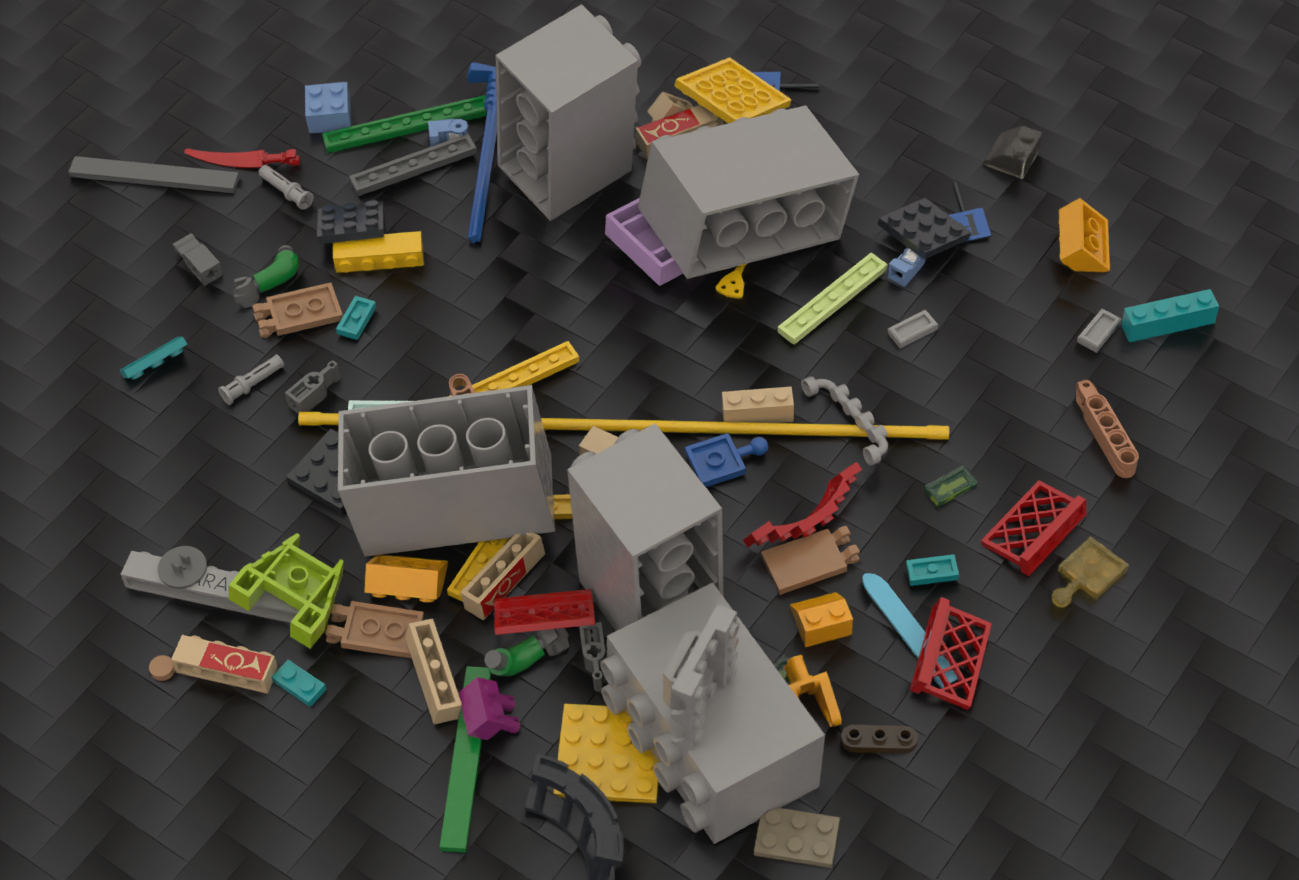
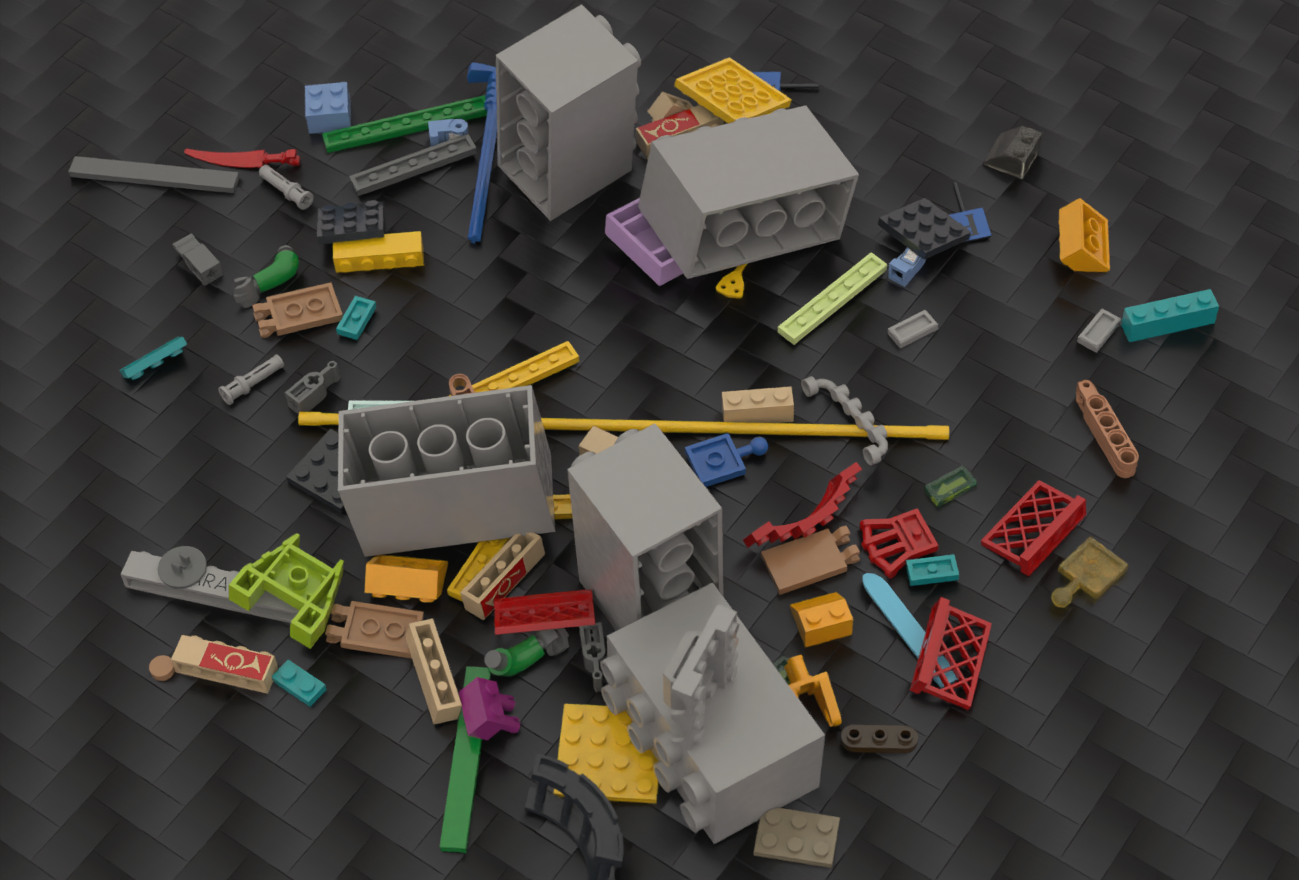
none -> red plate [859,508,939,579]

